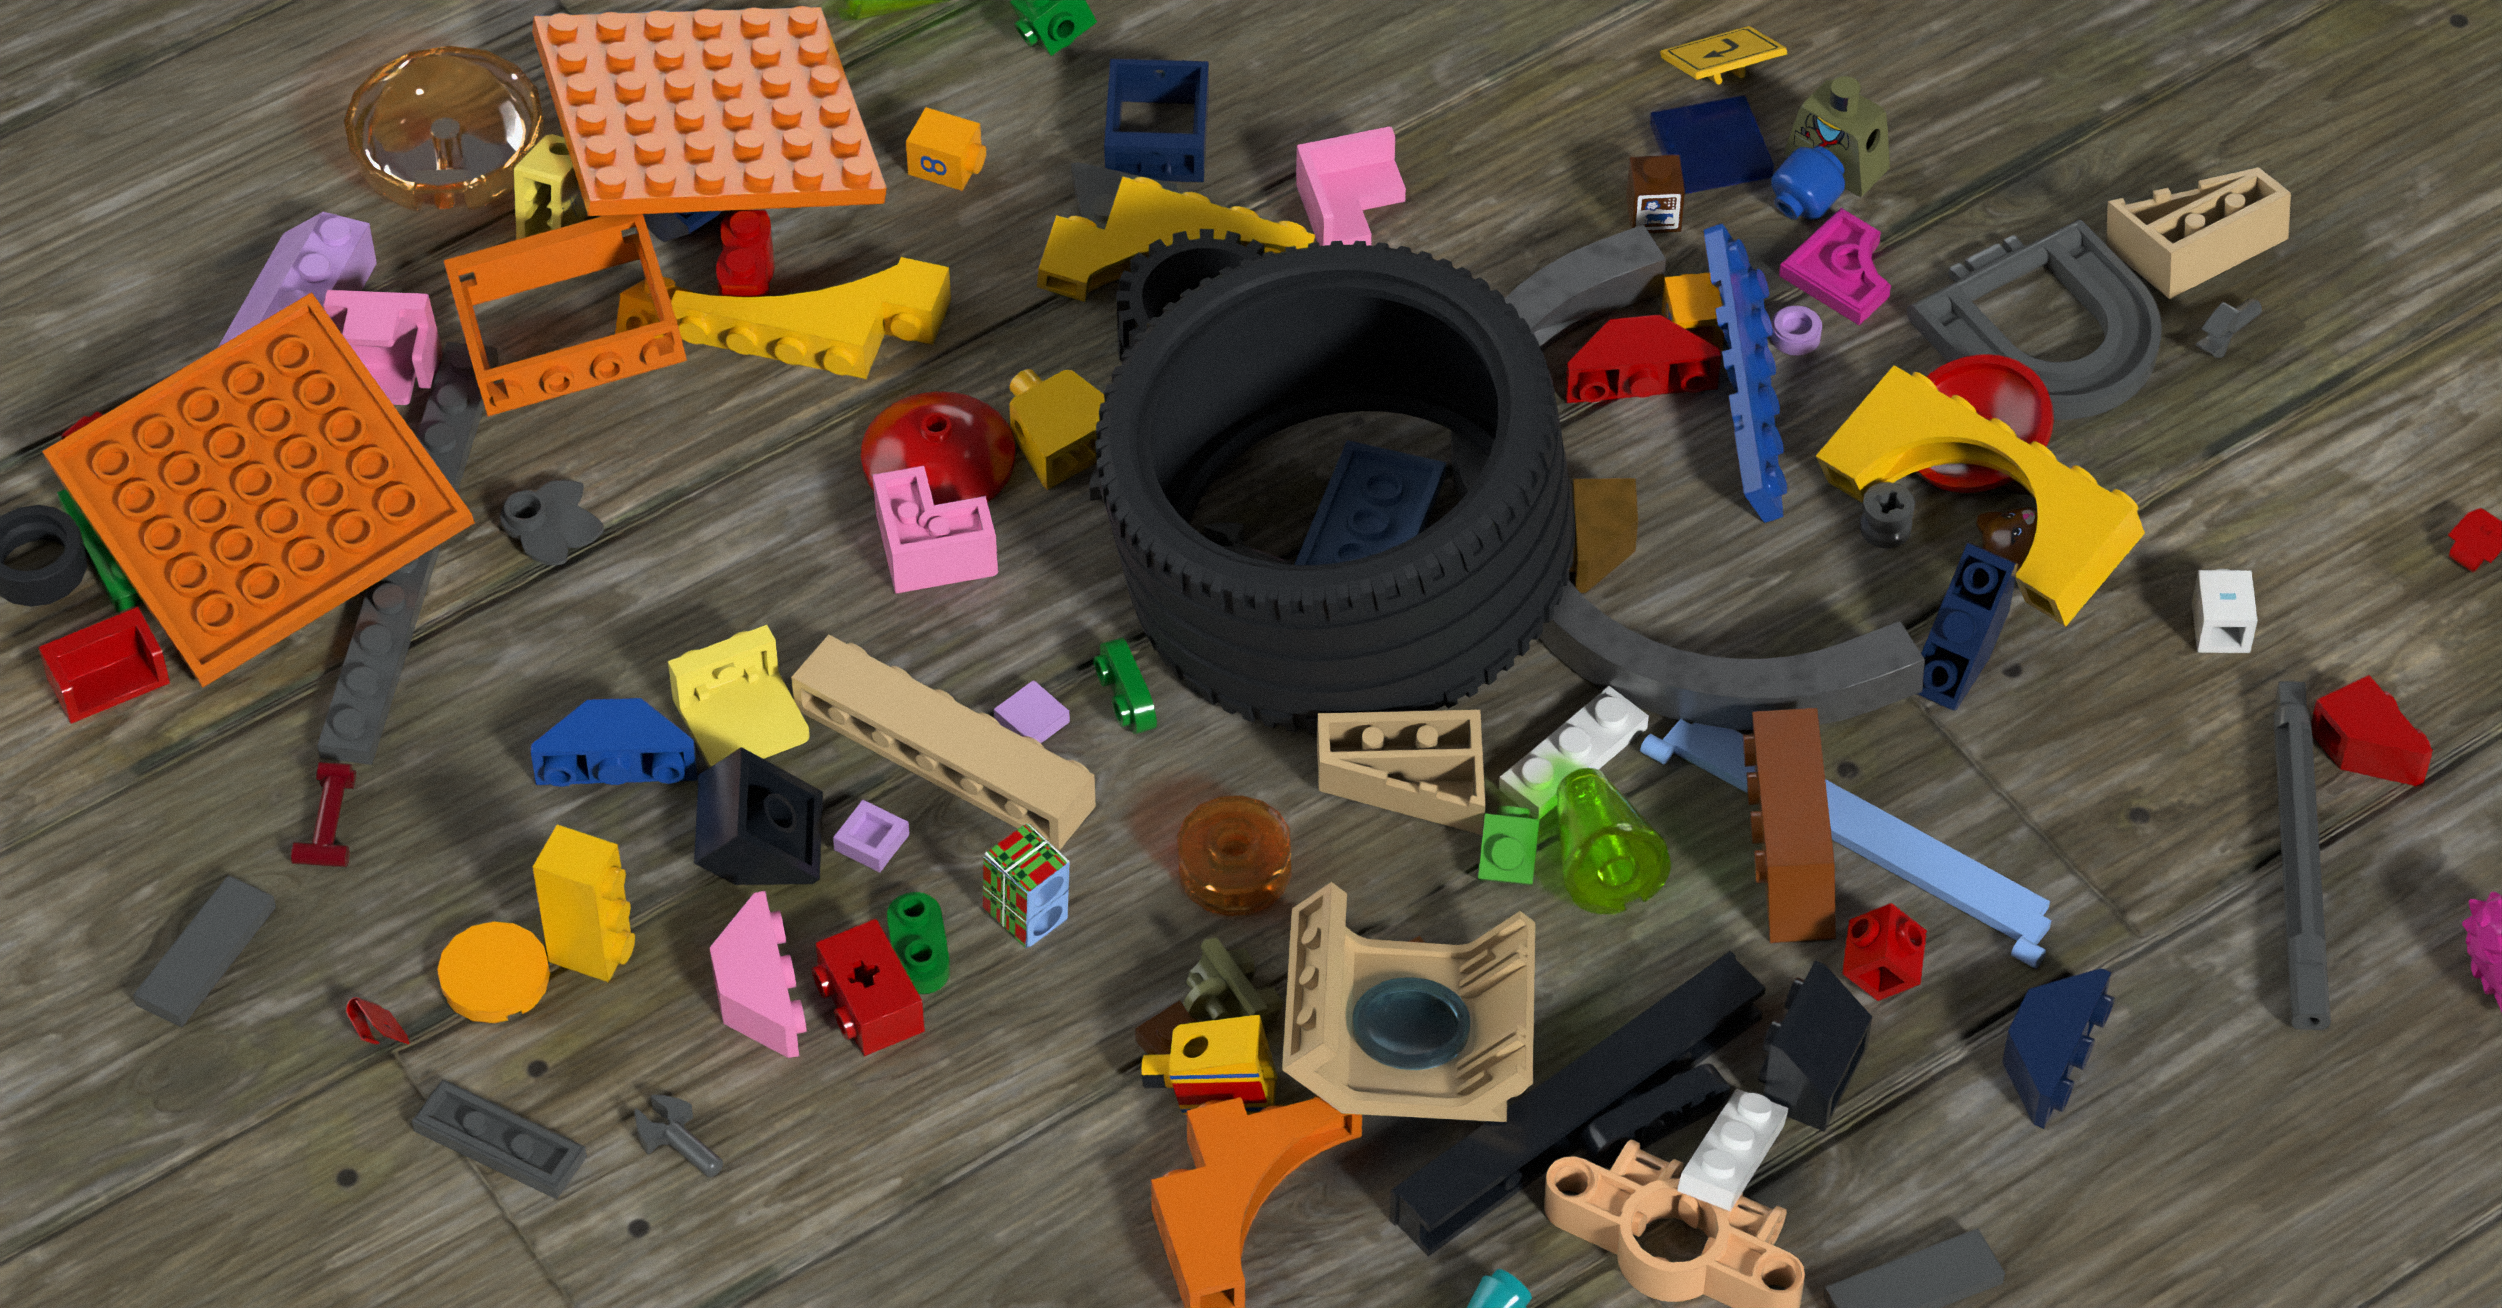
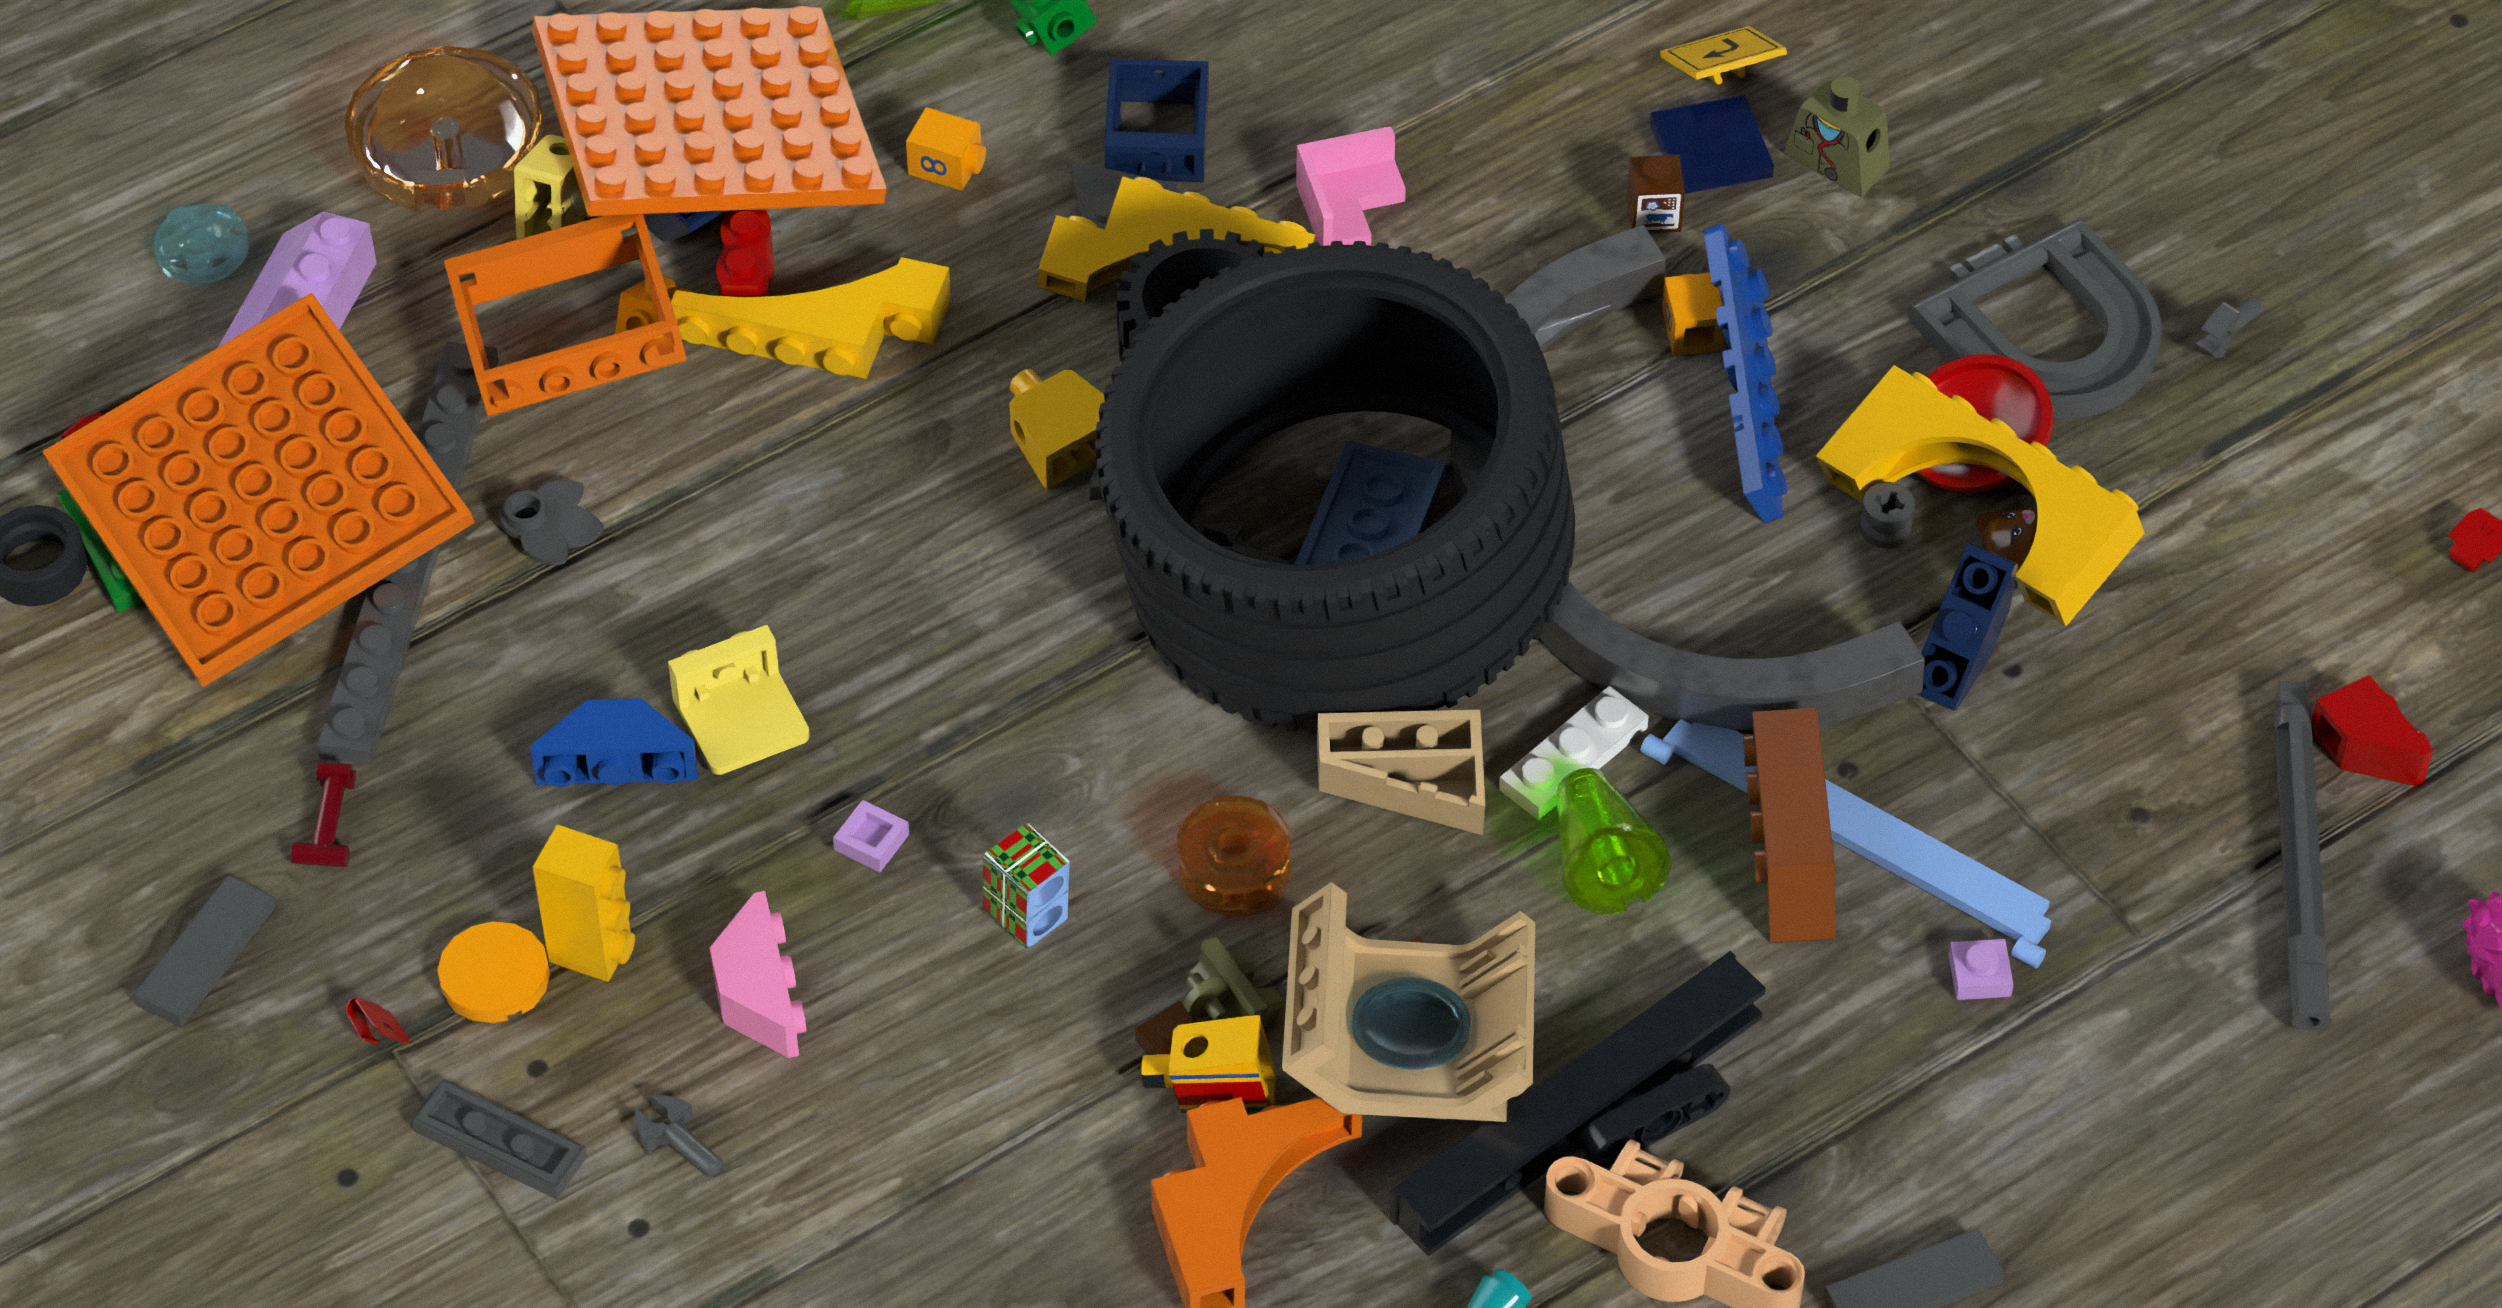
red panel [38,607,170,724] -> none
bright pink panel [323,290,443,405] -> none
black slope [694,747,823,885] -> none
tan brick [791,635,1096,851] -> none
red brick [811,919,925,1056] -> none
red dish [861,391,1016,505] -> none
bright pink panel [873,466,998,594] -> none
green plate [887,892,950,994] -> none
lavender tile [994,680,1070,743] -> none
green plate [1094,637,1157,735] -> none
bright green bracket [1478,806,1540,886] -> none
red slope [1565,315,1721,404] -> none
pearl gold slope [1569,478,1638,593] -> none
white plate [1677,1088,1789,1211] -> none
black slope [1758,961,1872,1132] -> none
lavender tile [1770,306,1822,356] -> none
blue head [1771,146,1845,220] -> none
dark pink tile [1779,208,1891,325] -> none
red brick [1842,903,1927,1001] -> none
dark blue slope [2002,968,2115,1129] -> none
tan wedge [2107,167,2291,299] -> none
white brick [2192,569,2258,653] -> none
none -> clear light blue wheel [153,204,249,284]
none -> lavender plate [1948,939,2014,1000]

